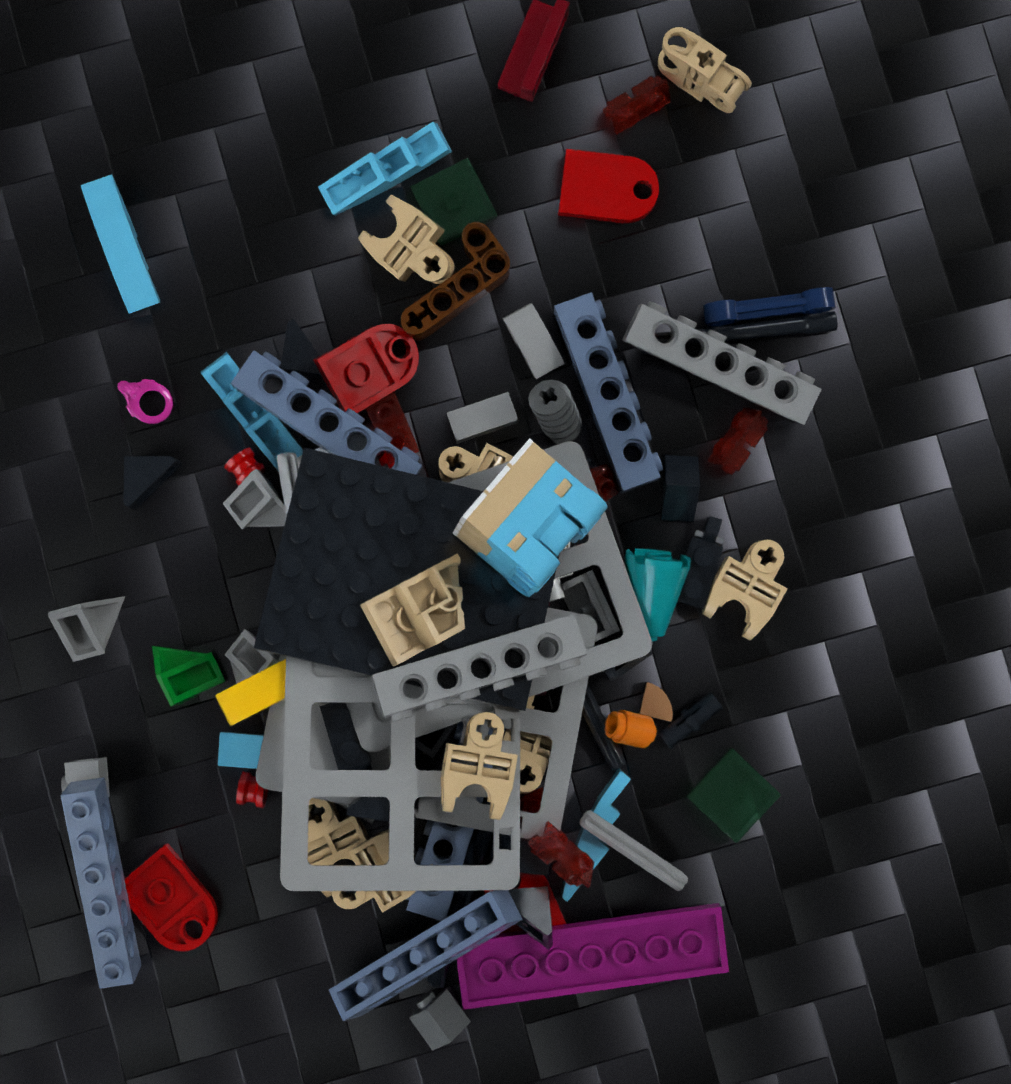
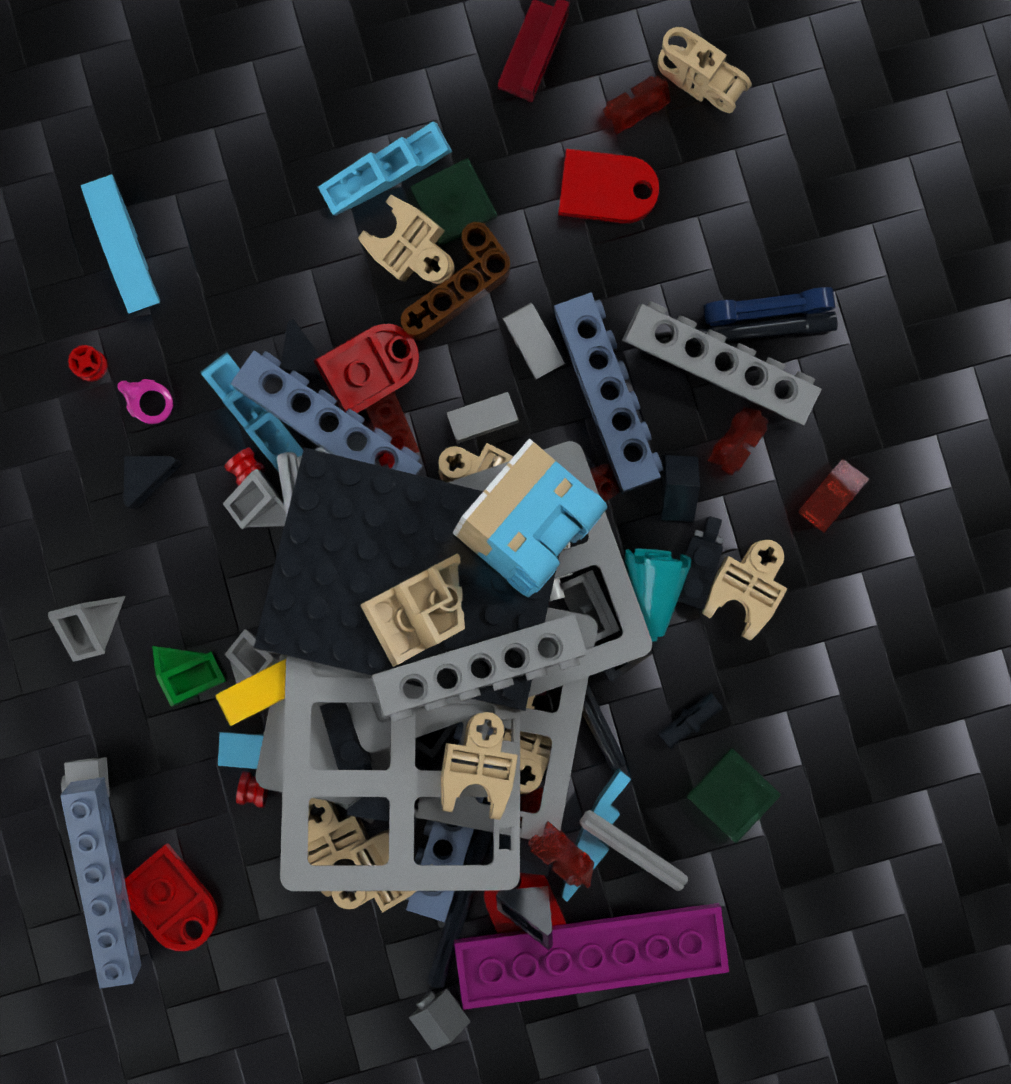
sand blue brick [329,890,523,1021] -> none
dark grey piece [528,380,583,444] -> none
orange brick [605,710,657,749] -> none
medium nougat tile [639,682,673,722] -> none
none -> red wheel [68,345,108,382]
none -> clear red slope [798,459,869,533]

